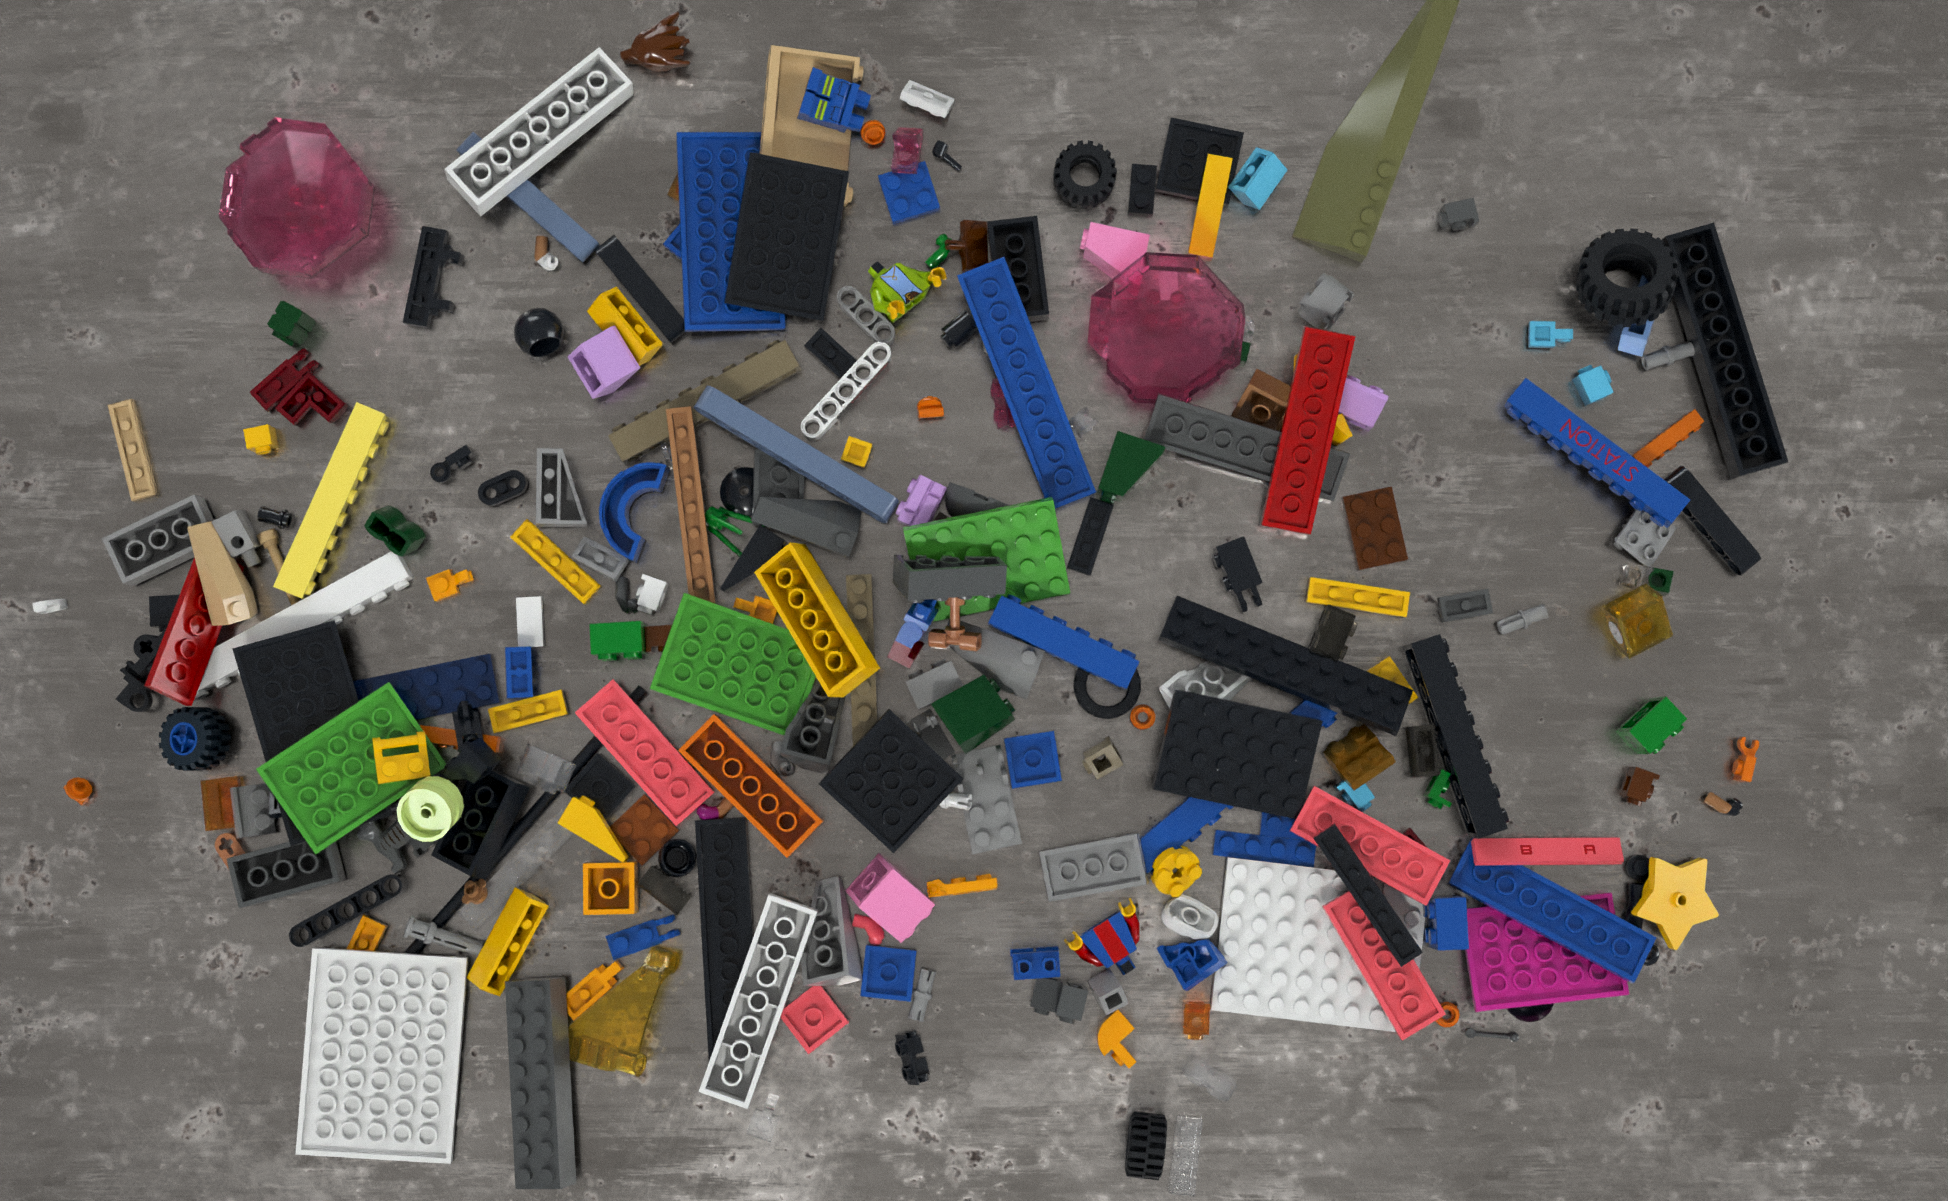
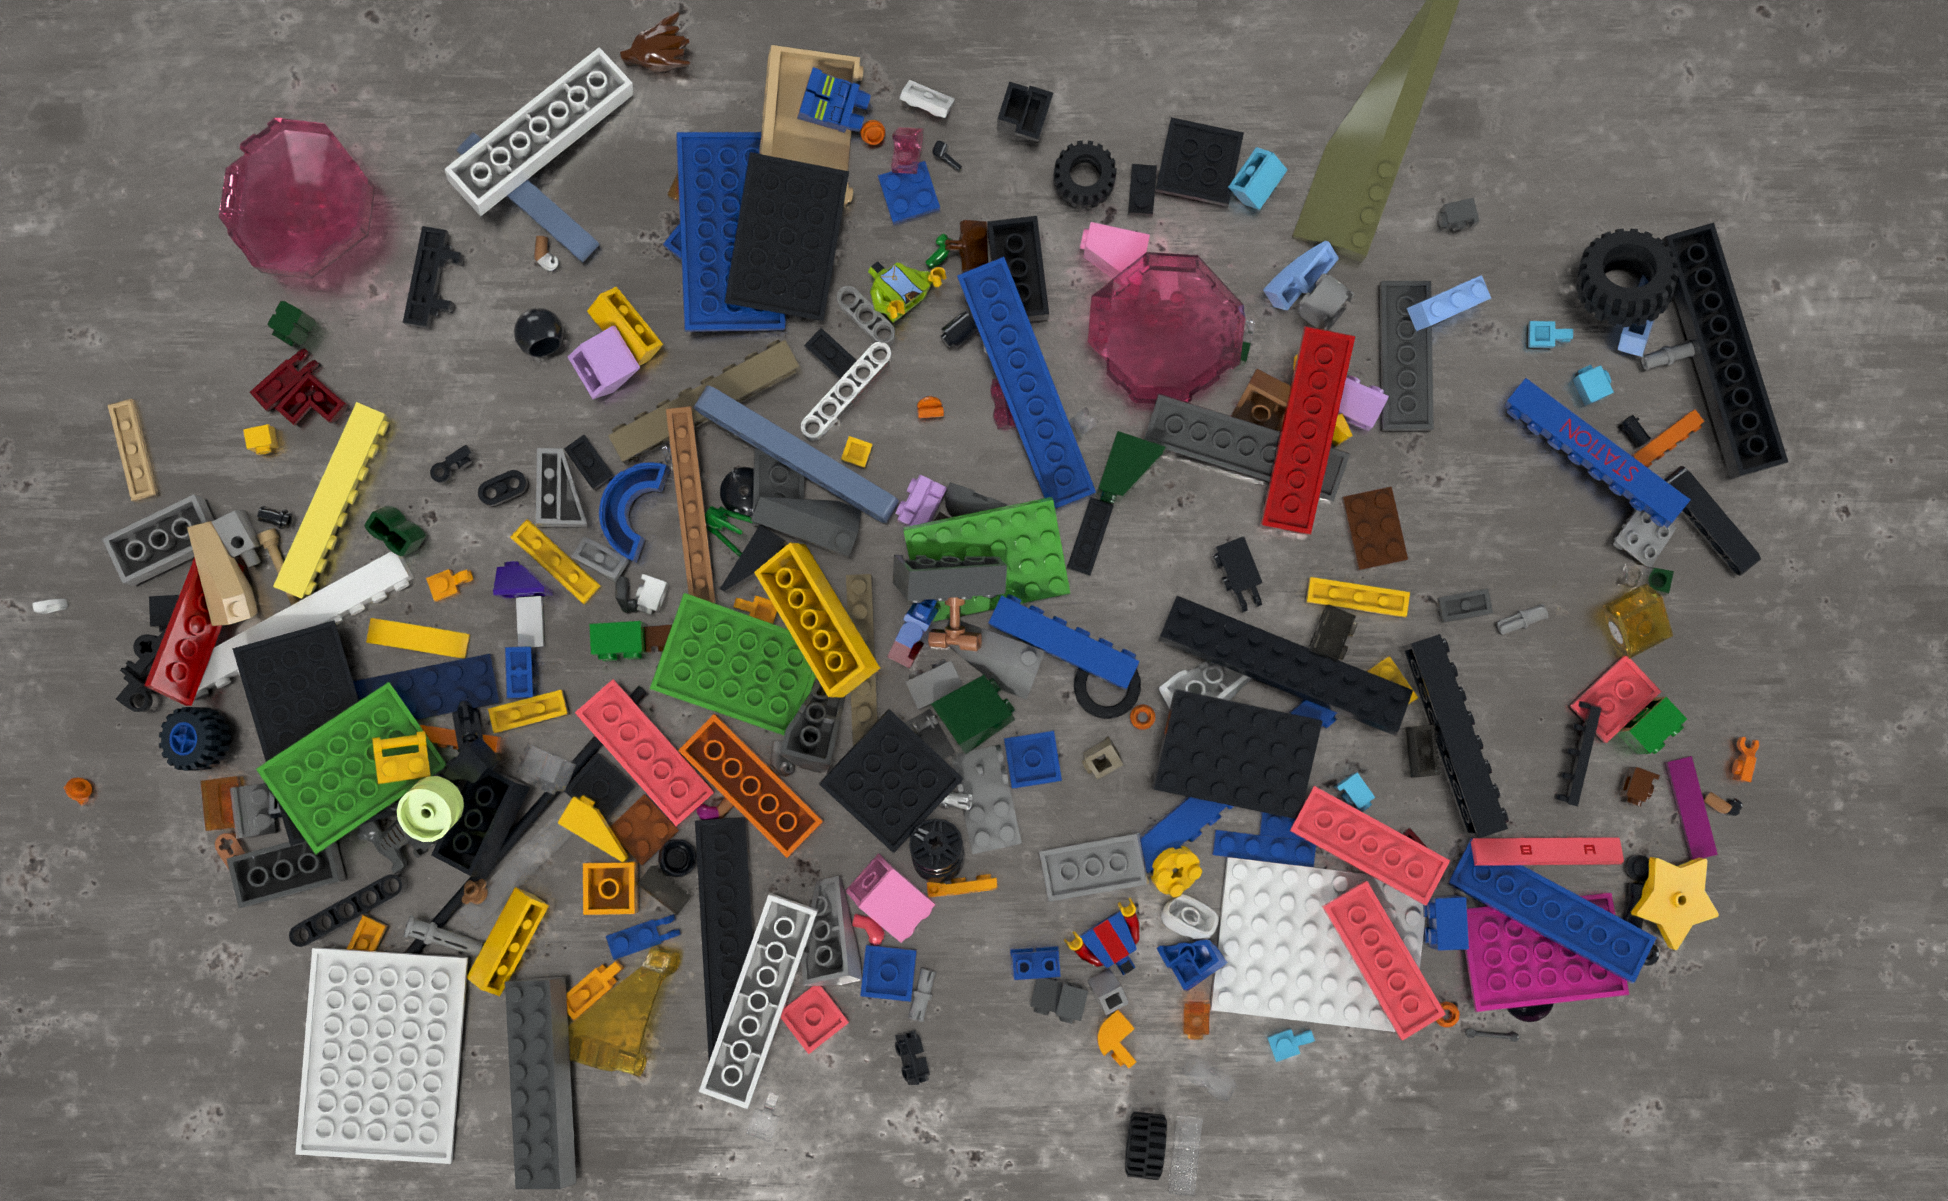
black beam [594,234,685,343] -> none
yellow tile [1188,154,1233,258] -> none
black plate [1313,823,1423,967] -> none
pearl gold plate [1323,724,1396,791] -> none
green bracket [1423,769,1452,810] -> none
none -> yellow slope [366,618,470,659]
none -> dark purple slope [493,561,553,599]
none -> black plate [564,435,614,490]
none -> black wheel [909,818,965,883]
none -> black plate [997,81,1053,142]
none -> light blue slope [1263,241,1339,311]
none -> medium azure plate [1267,1028,1315,1062]
none -> dark grey plate [1380,281,1434,431]
none -> light blue brick [1407,275,1491,331]
none -> black hinge [1556,701,1602,807]
none -> coral plate [1570,655,1661,743]
none -> black pin [1621,415,1651,448]
none -> magenta tile [1665,756,1718,860]

